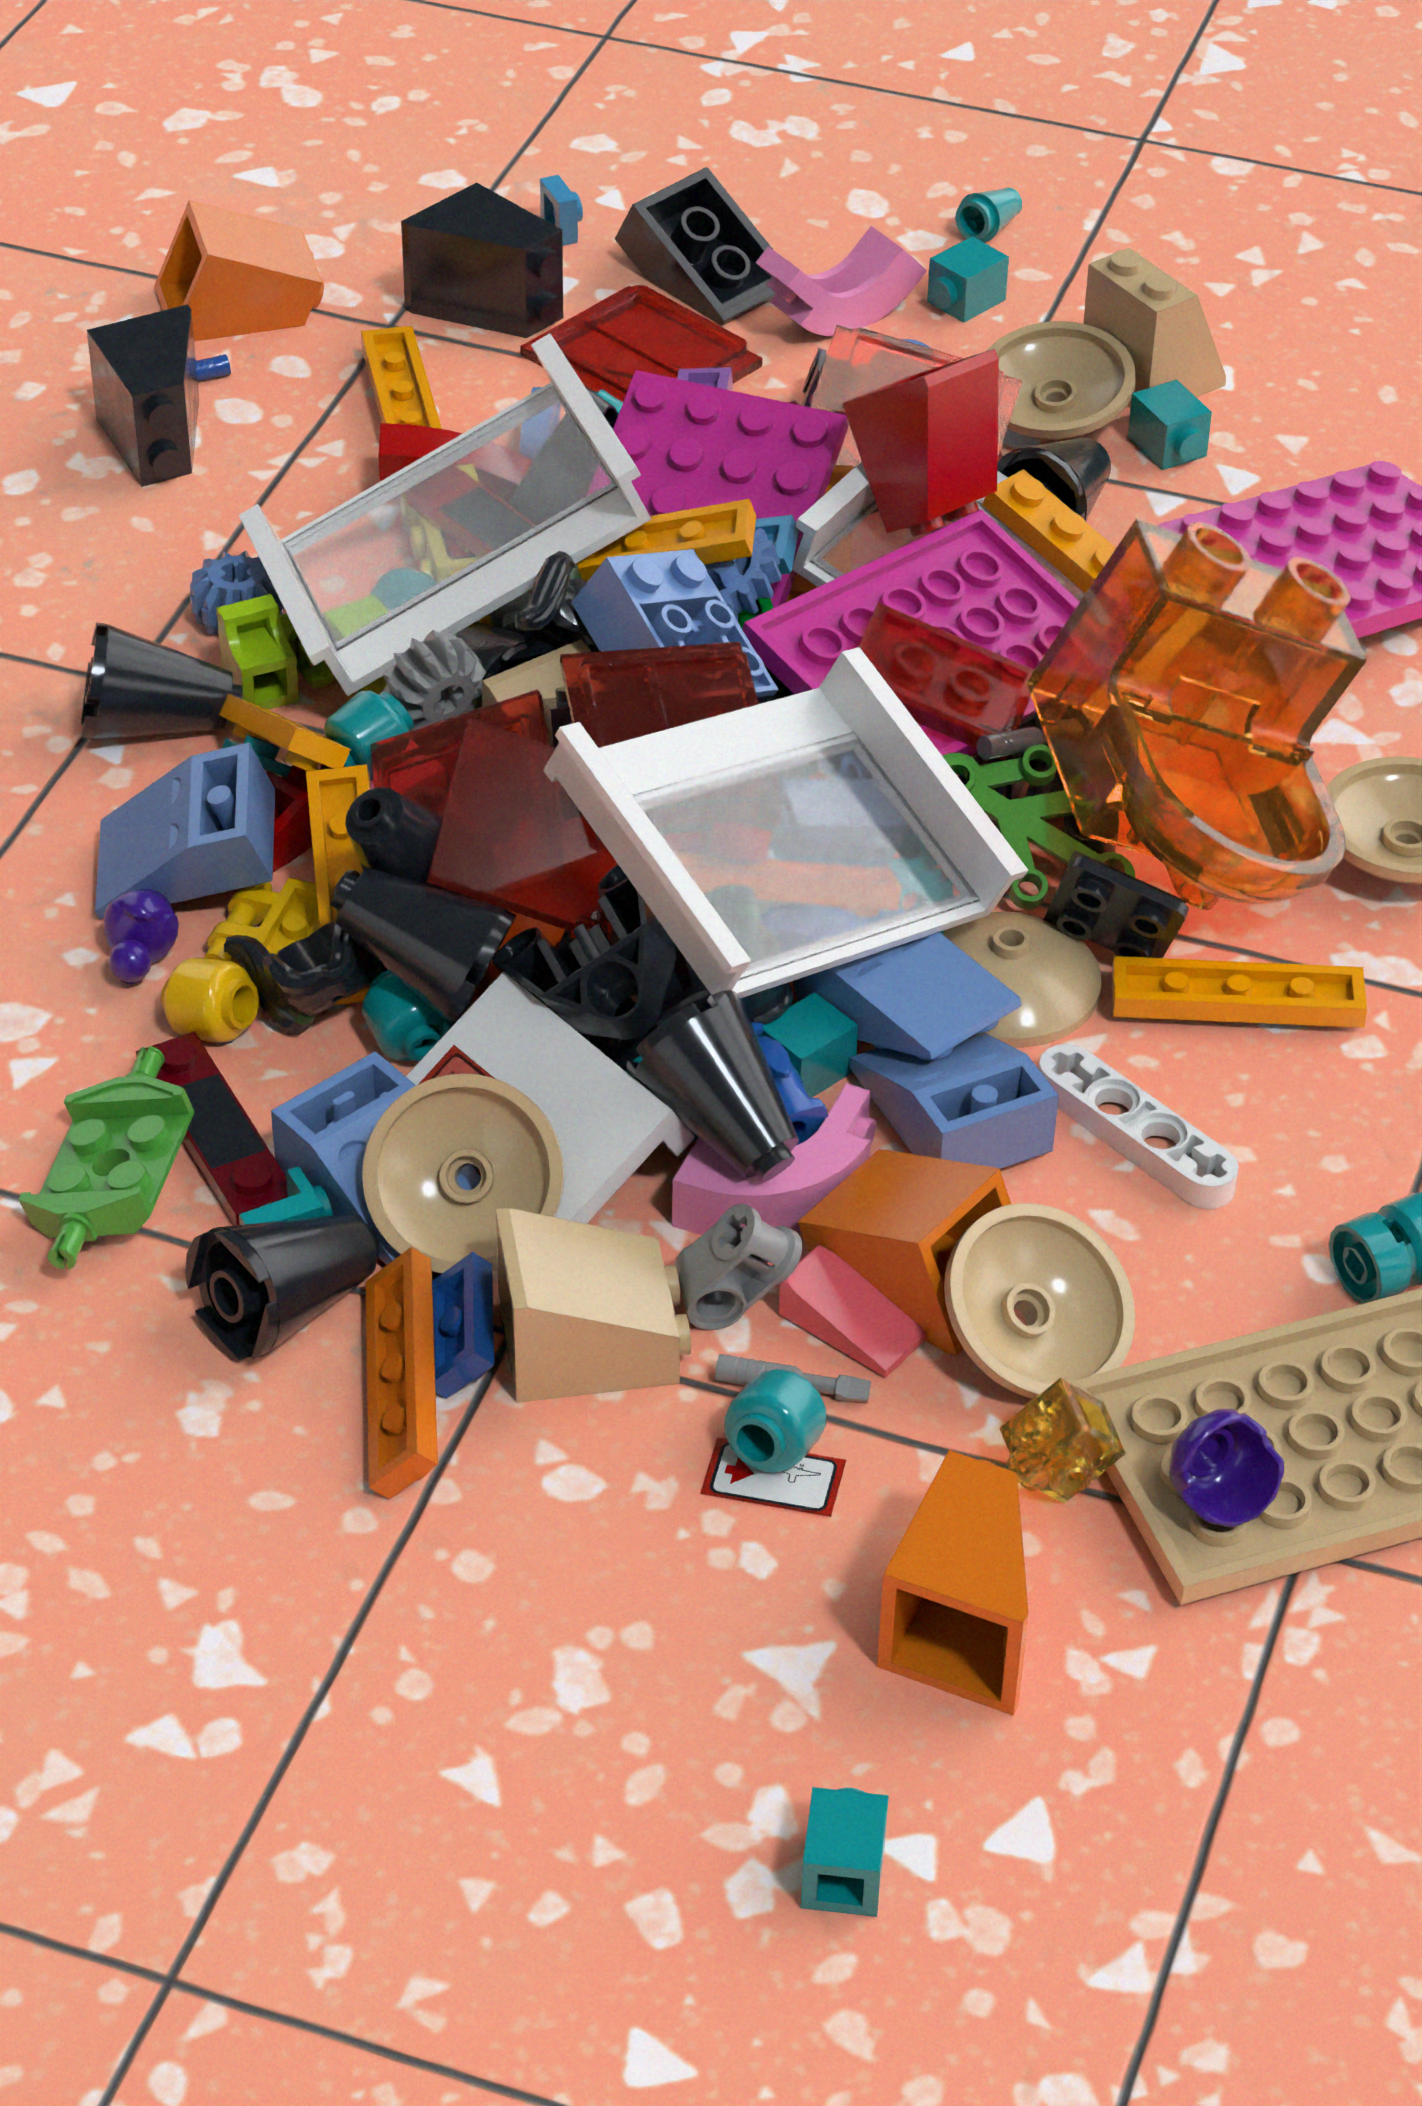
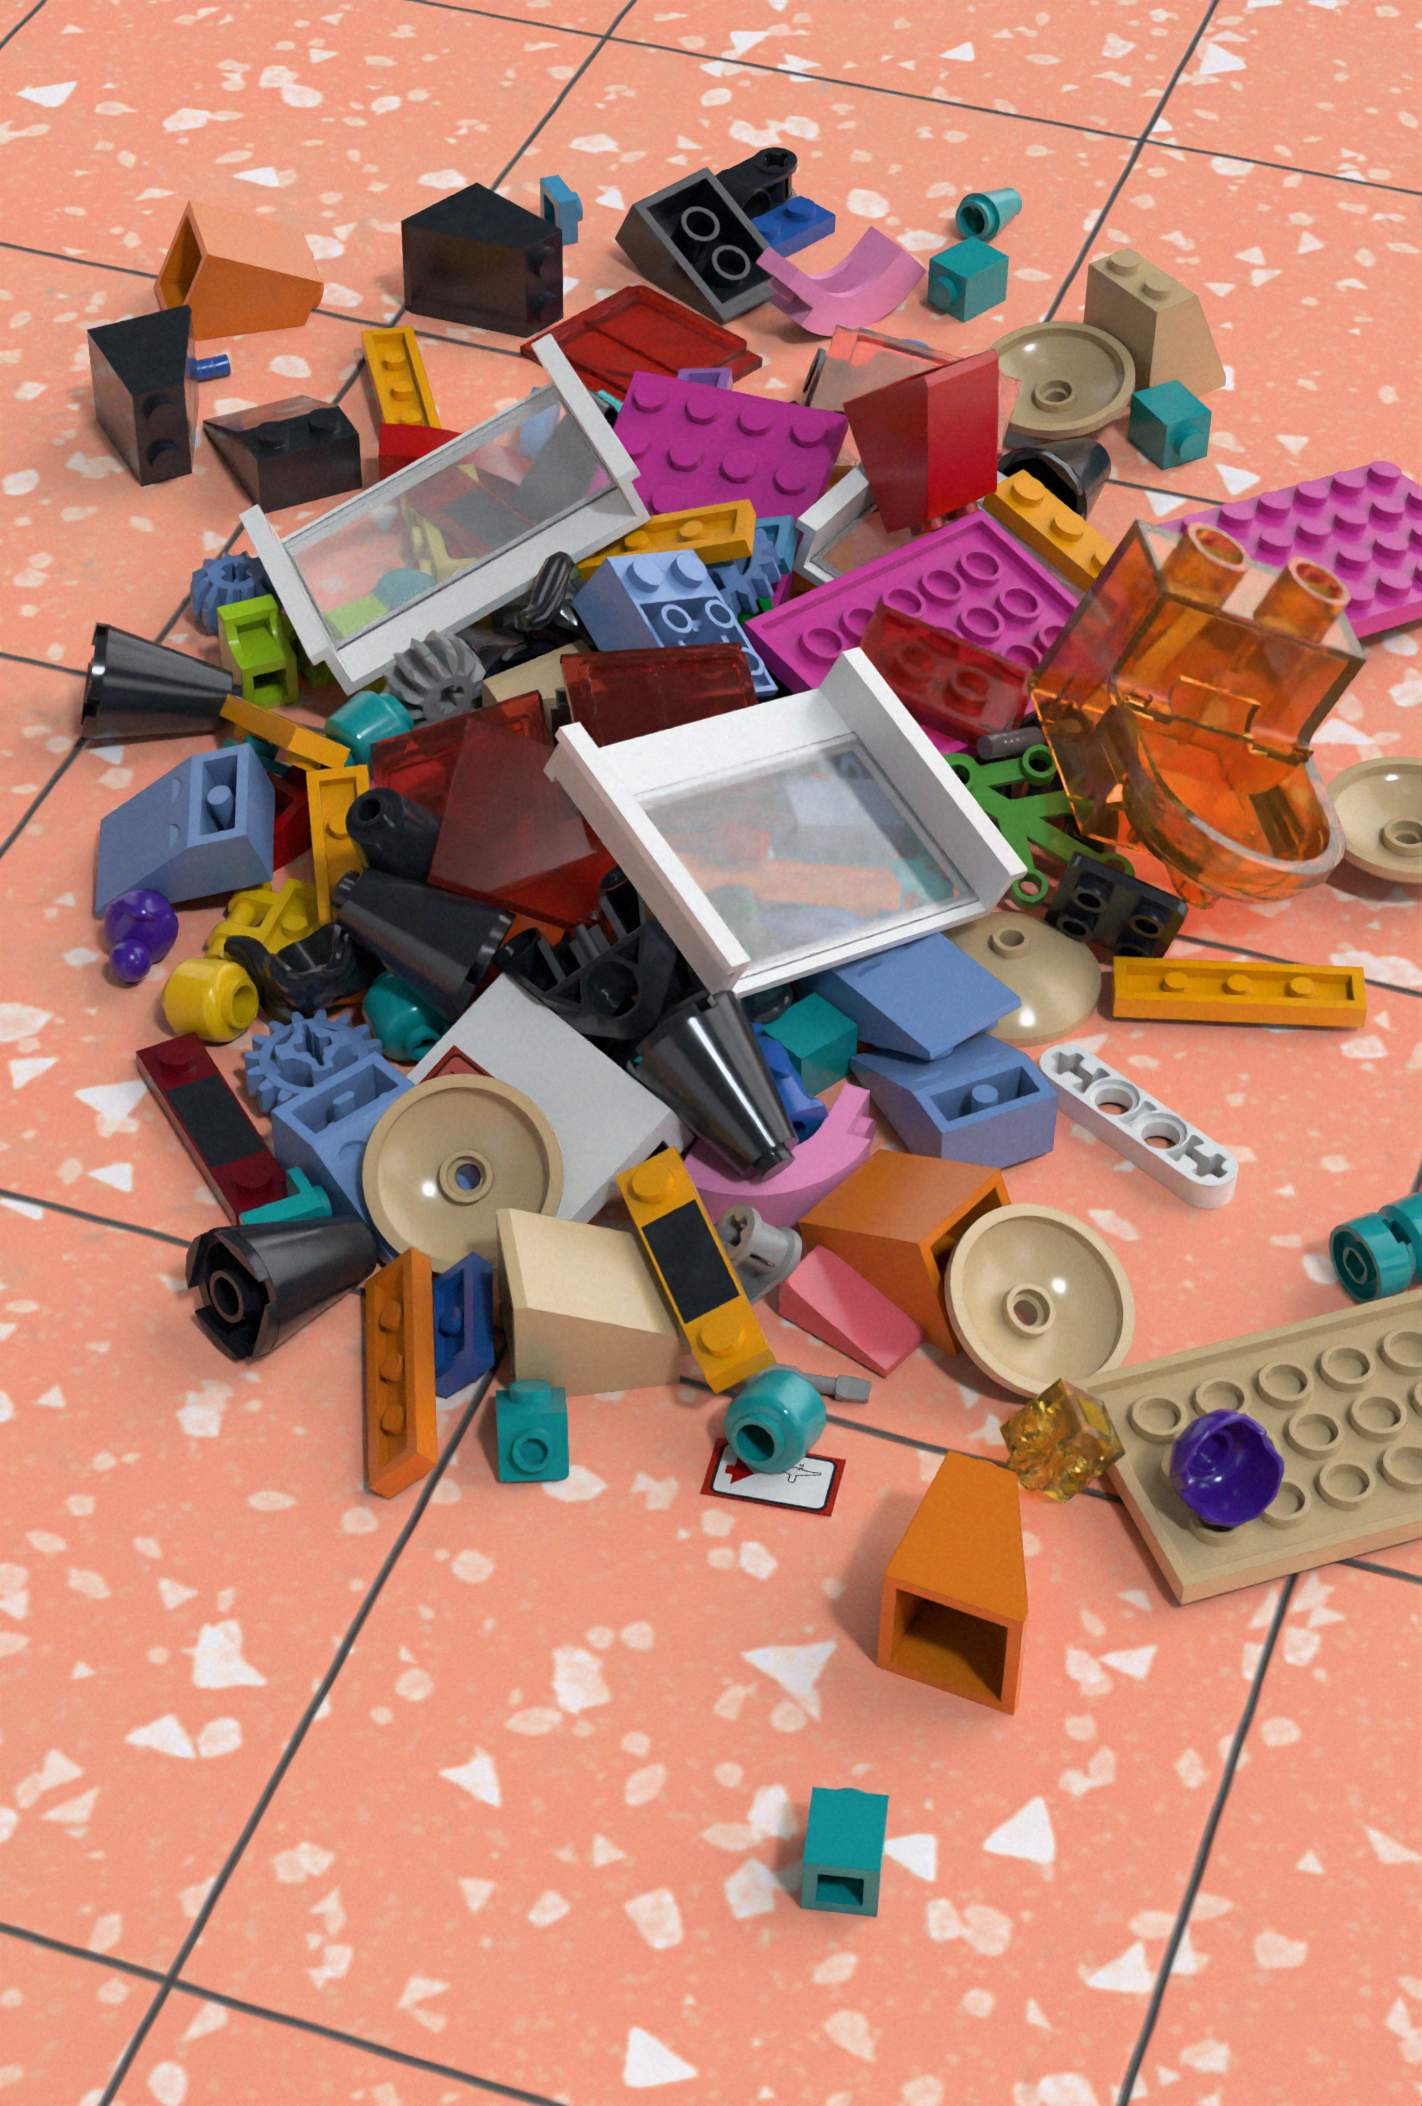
bright green plate [18,1046,195,1269] -> none
none -> black slope [203,395,362,514]
none -> medium blue gear [244,1010,384,1113]
none -> teal bracket [496,1379,569,1482]
none -> light orange plate [615,1146,777,1394]
none -> black piece [715,147,798,221]
none -> blue plate [751,195,836,258]

